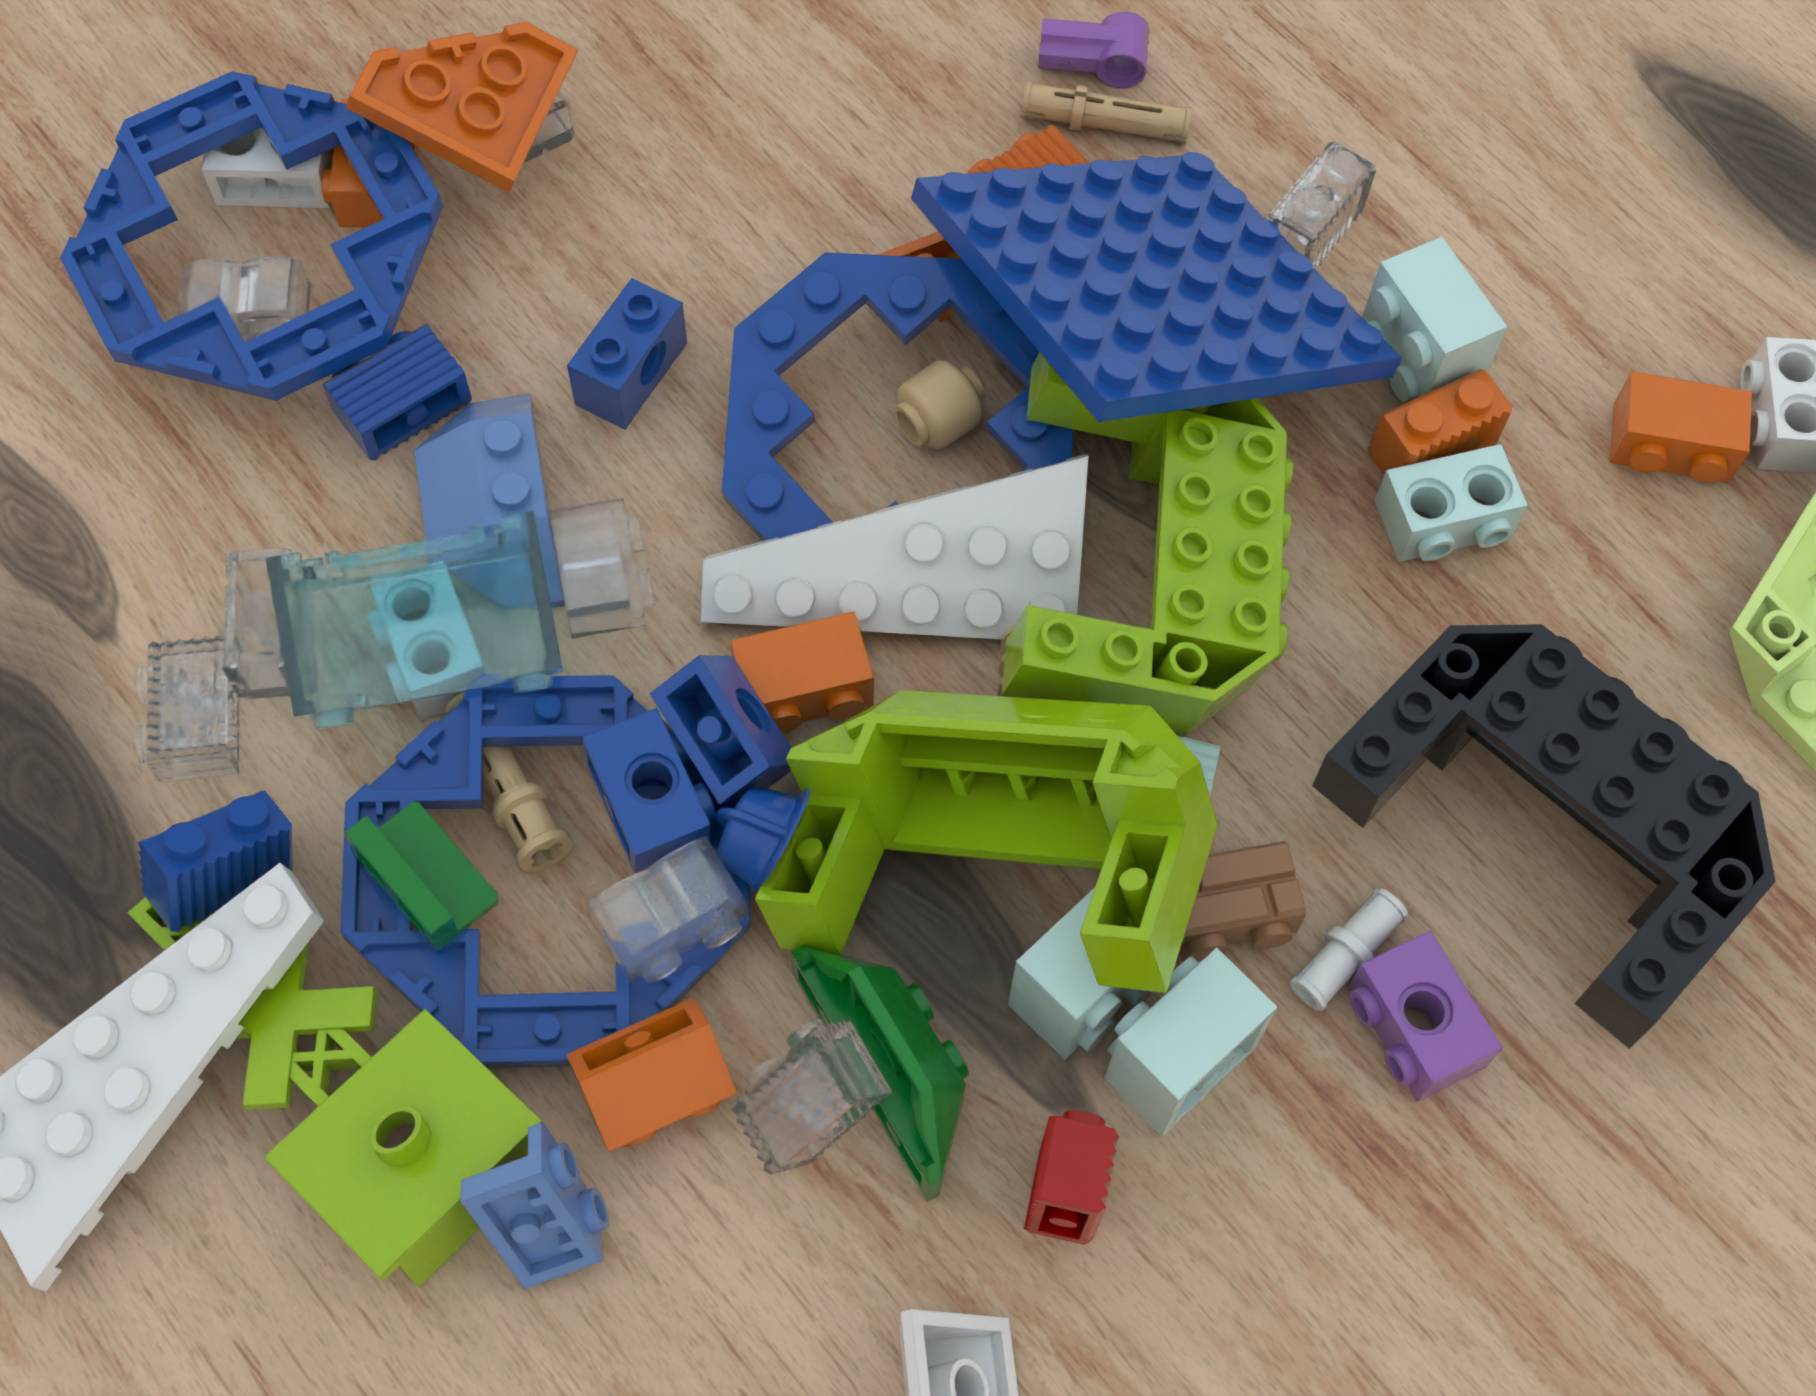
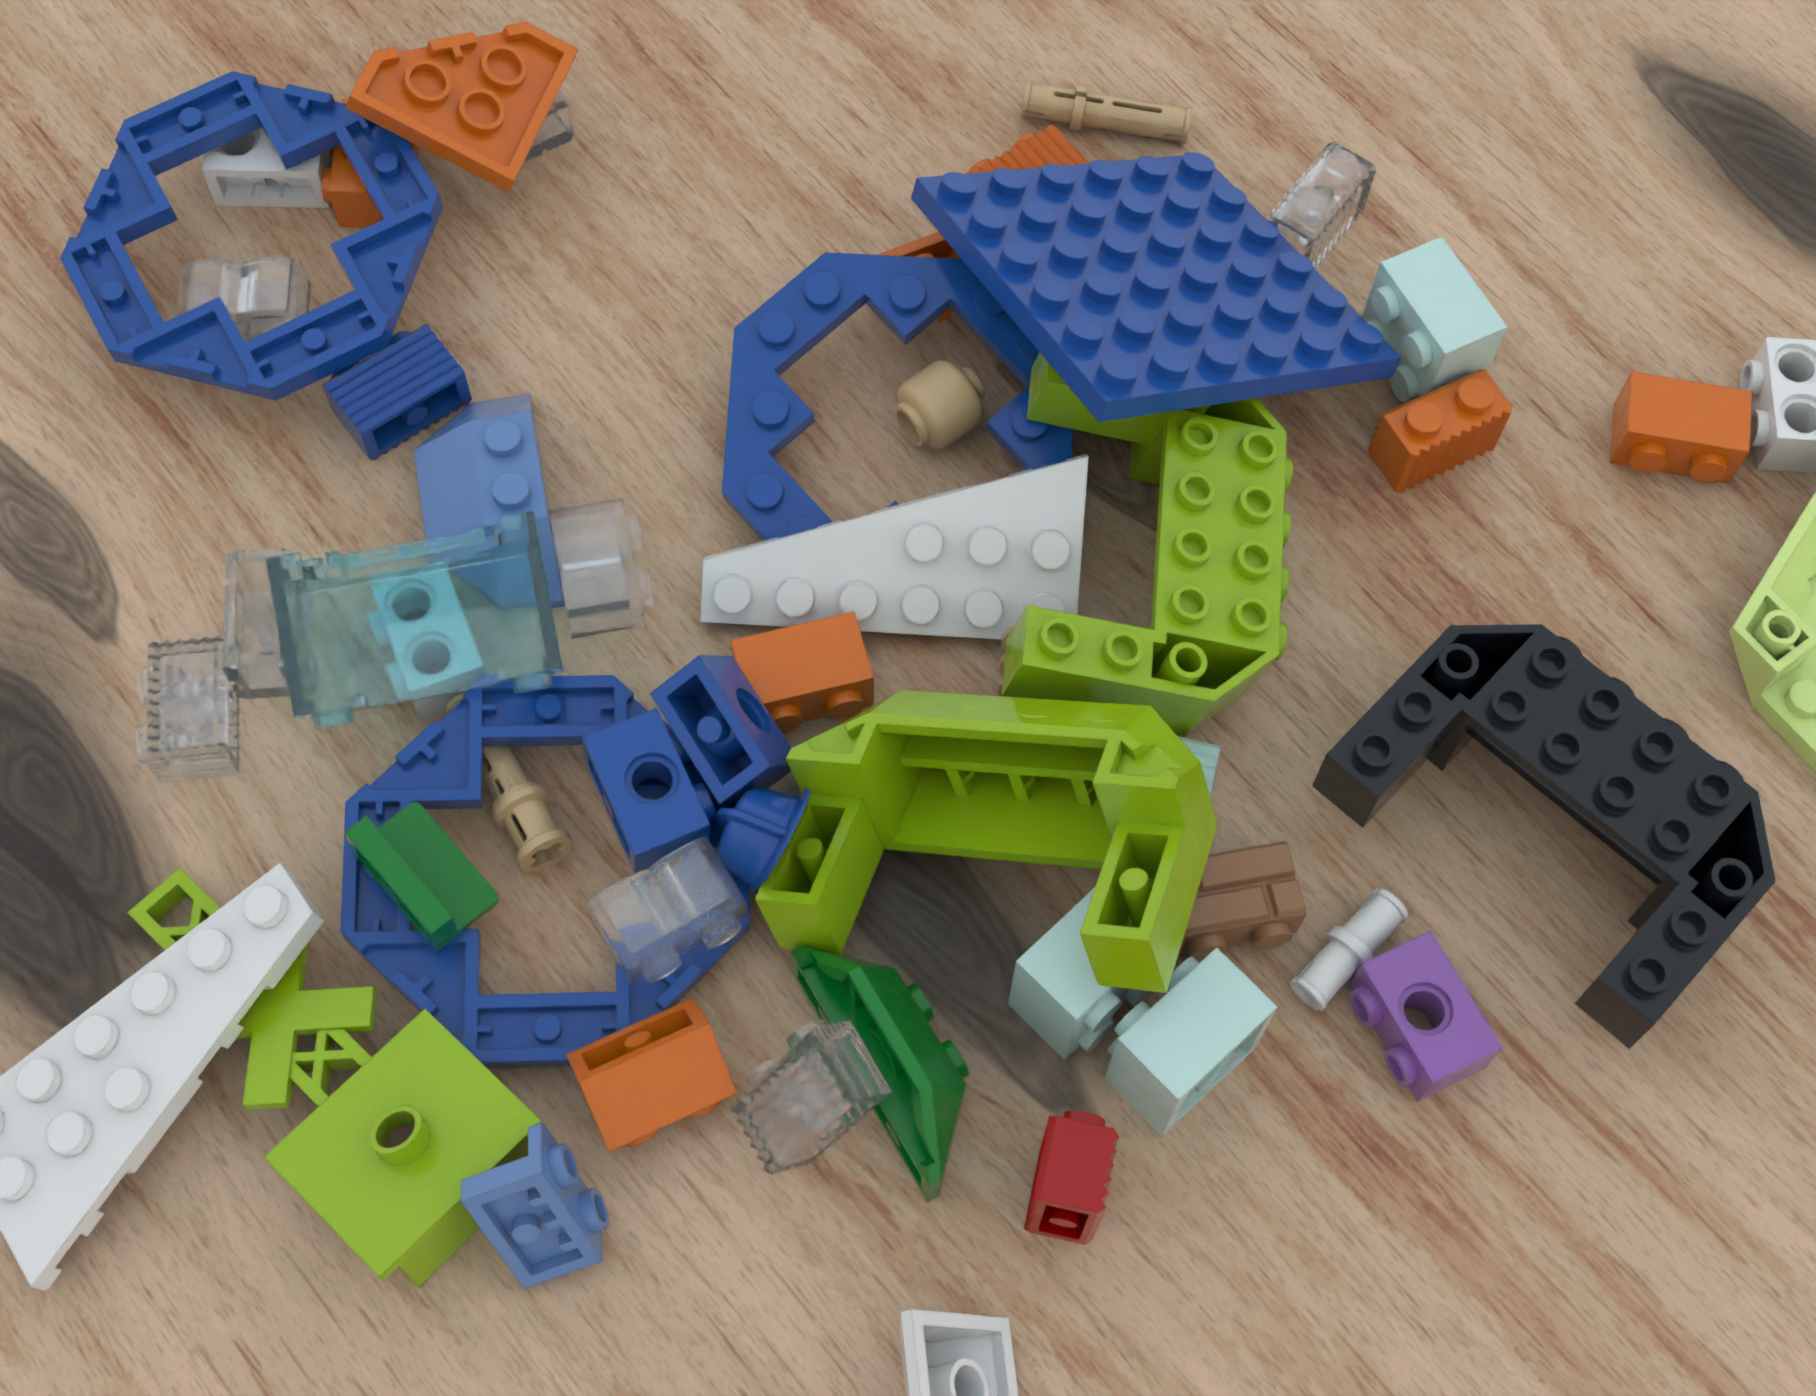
blue brick [138,790,293,933] -> none
blue brick [567,278,687,430] -> none
medium lavender piece [1038,12,1149,88] -> none
light aqua brick [1374,444,1528,562] -> none

